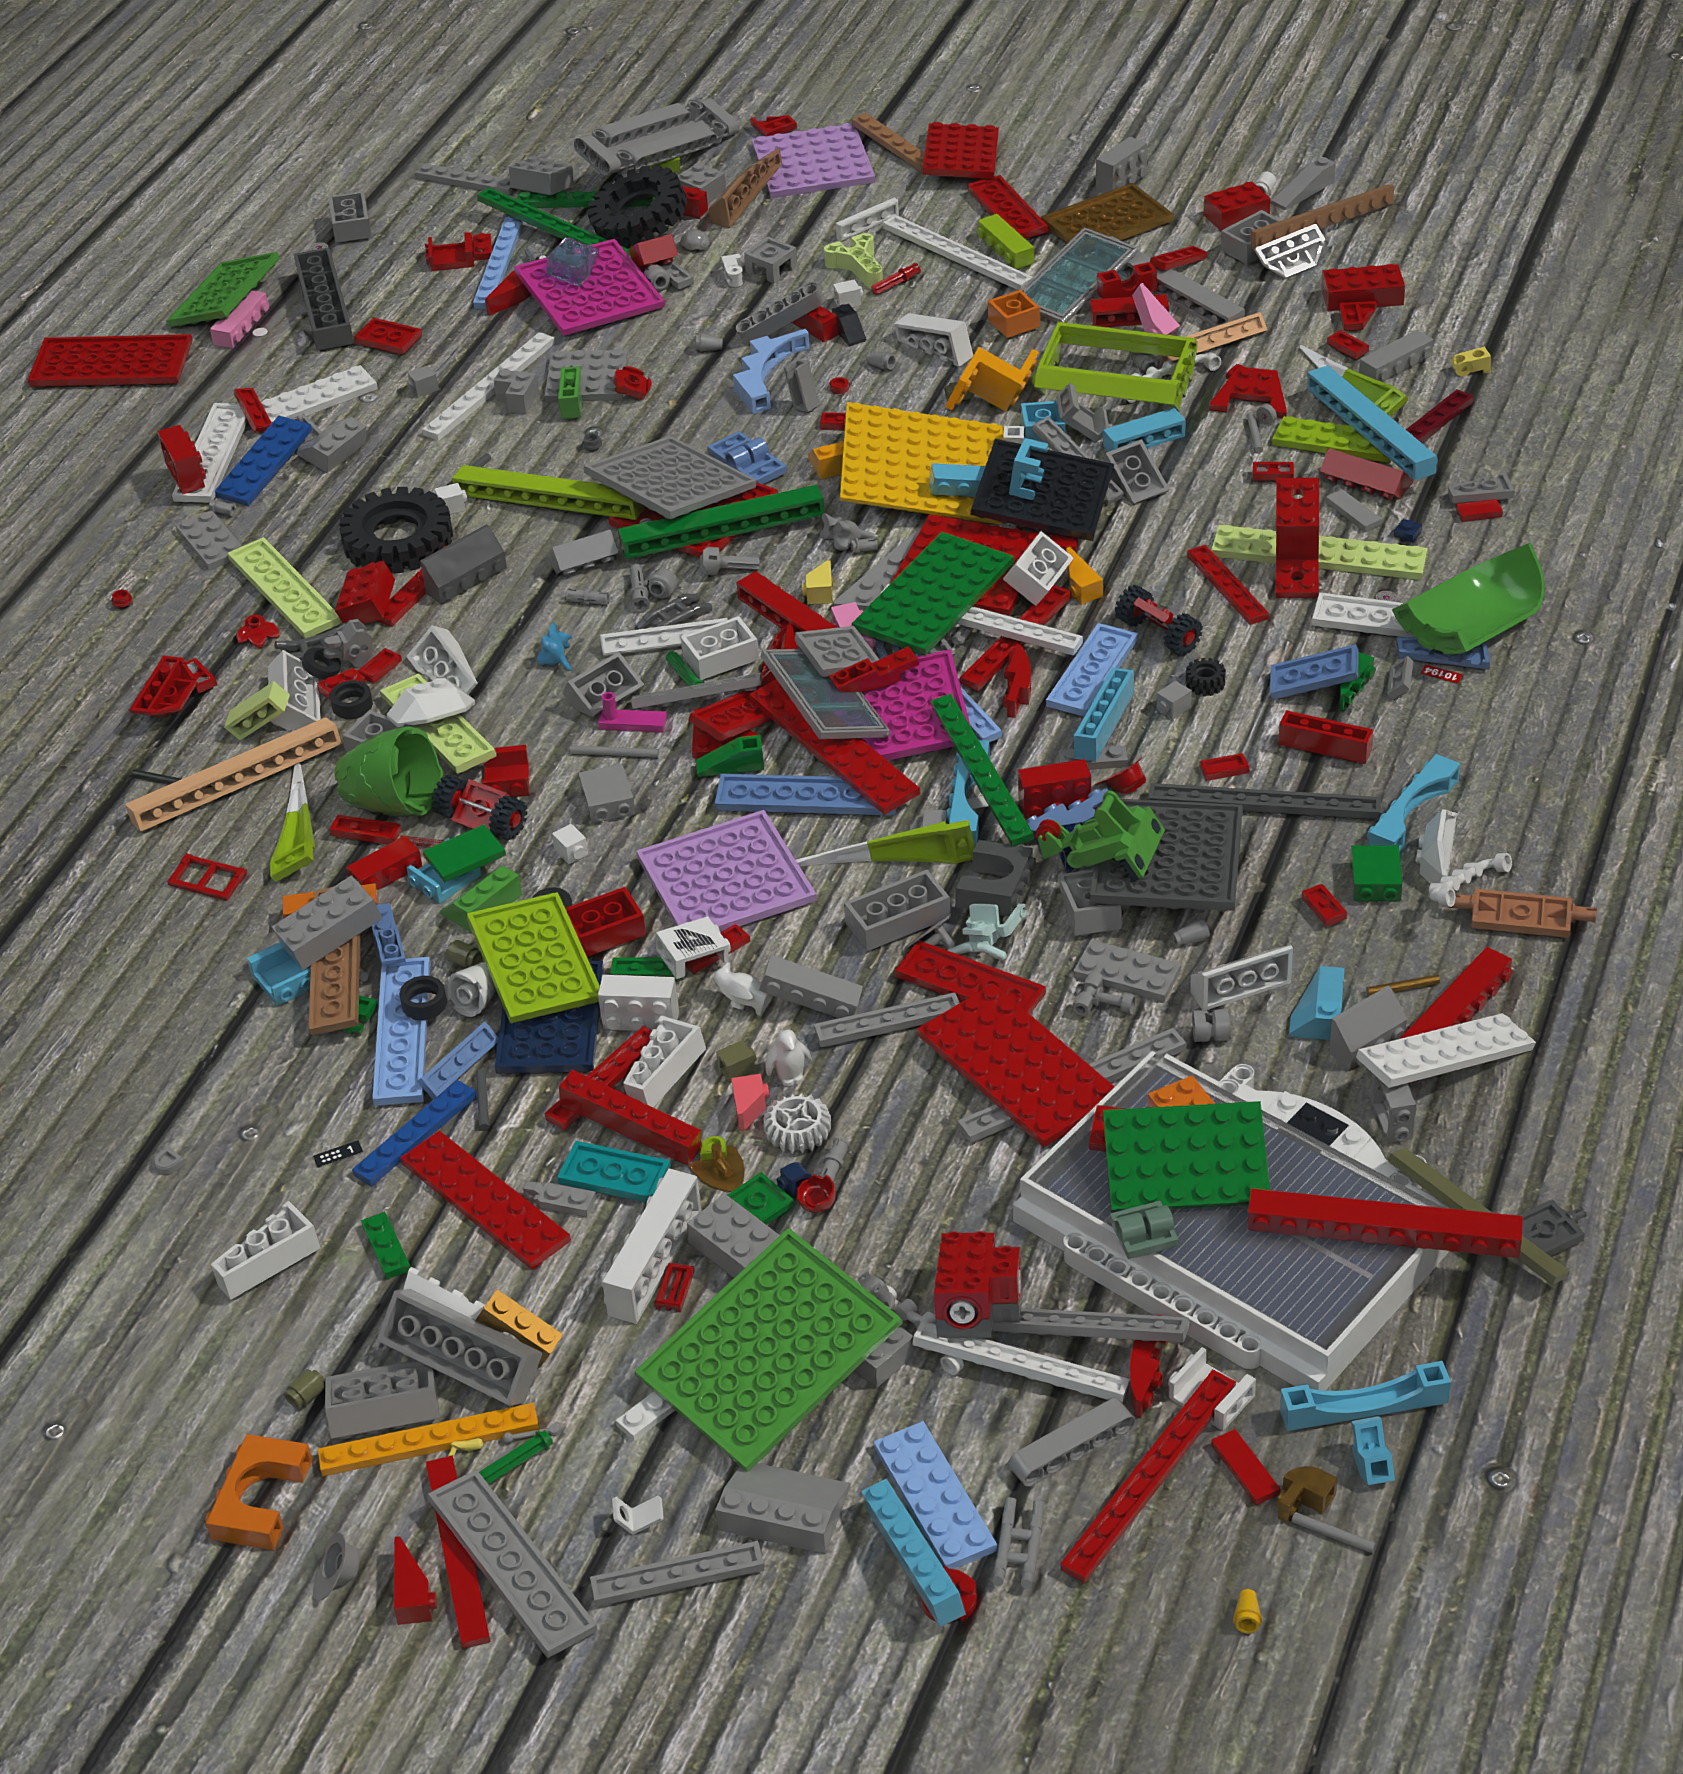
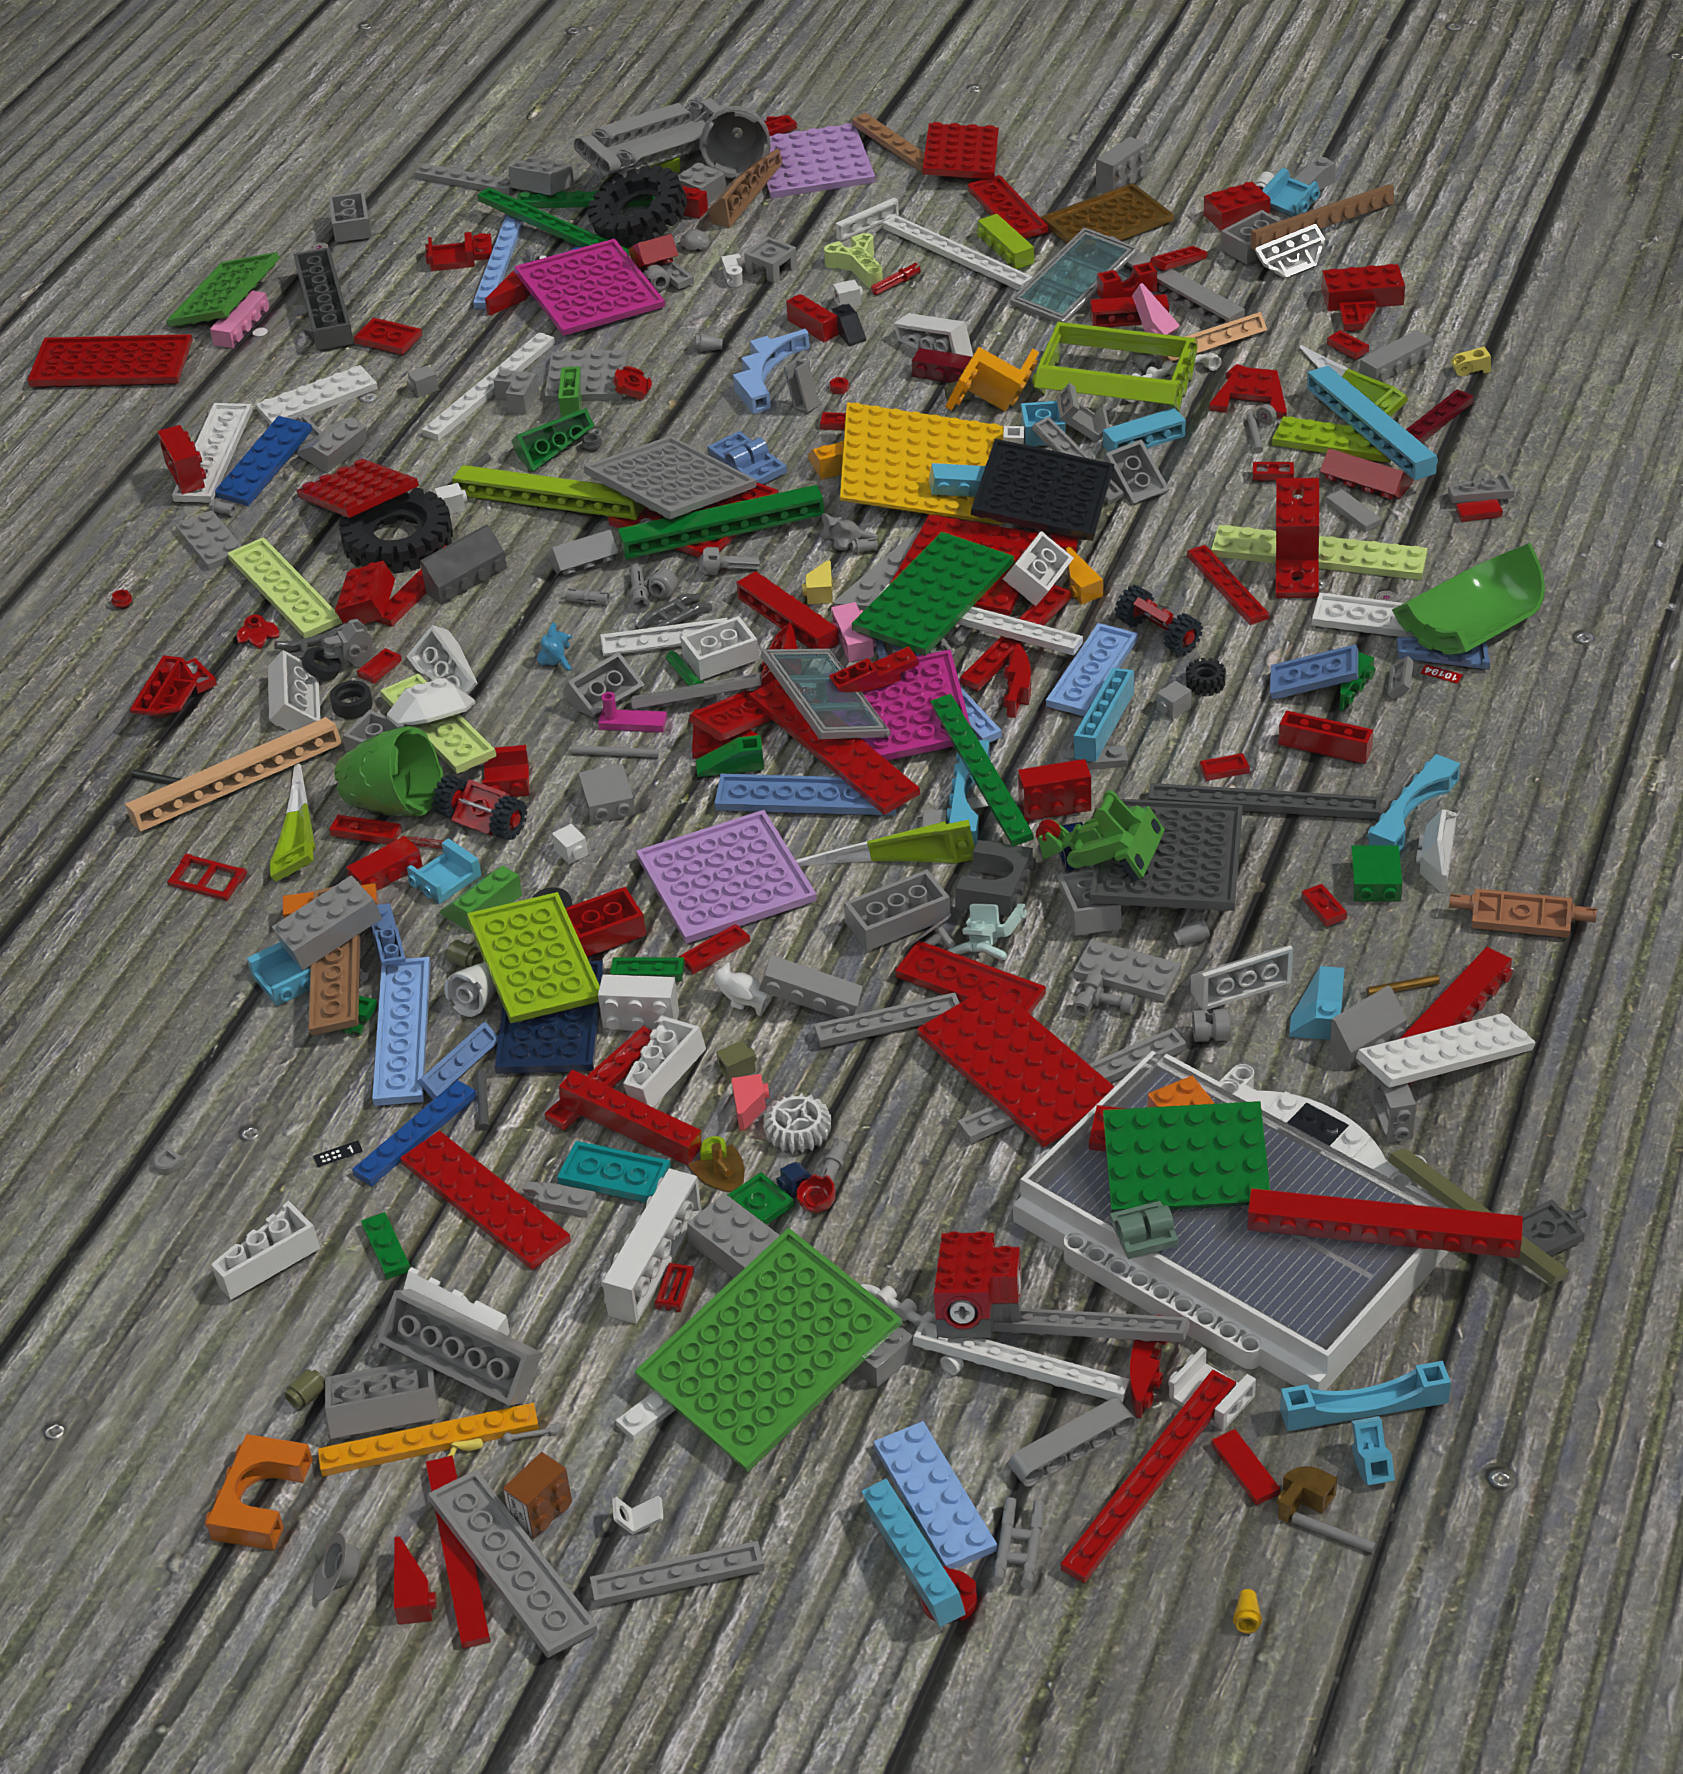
yellowish green brick [224,681,290,740] -> none
red tile [234,388,272,433] -> none
red piece [317,668,366,700] -> none
black tyre [399,975,447,1020] -> none
green tile [423,824,506,883] -> none
arch [476,1289,563,1367] -> none
green axle [479,1430,553,1485] -> none
clear light blue slope [547,237,599,286] -> none
white panel [656,916,731,979] -> none
light grey slope [716,1463,851,1554] -> none
light grey beam [736,282,825,345] -> none
white animal [766,1029,812,1087] -> none
light grey plate [794,626,879,677] -> none
light grey piece [858,1271,895,1310] -> none
light grey cone [866,351,896,371] -> none
orange brick [988,289,1040,338] -> none
medium azure panel [1009,438,1048,500] -> none
medium blue slope [1026,788,1109,836] -> none
red piece [1094,757,1147,794] -> none
dark blue plate [1394,519,1422,542] -> none
white bar [1429,853,1512,907] -> none
none -> red plate [296,459,419,518]
none -> dark orange brick [503,1452,572,1538]
none -> green wedge [511,408,594,472]
none -> light grey piece [700,106,771,179]
none -> dark red brick [912,348,973,383]
none -> medium azure panel [1262,167,1320,217]

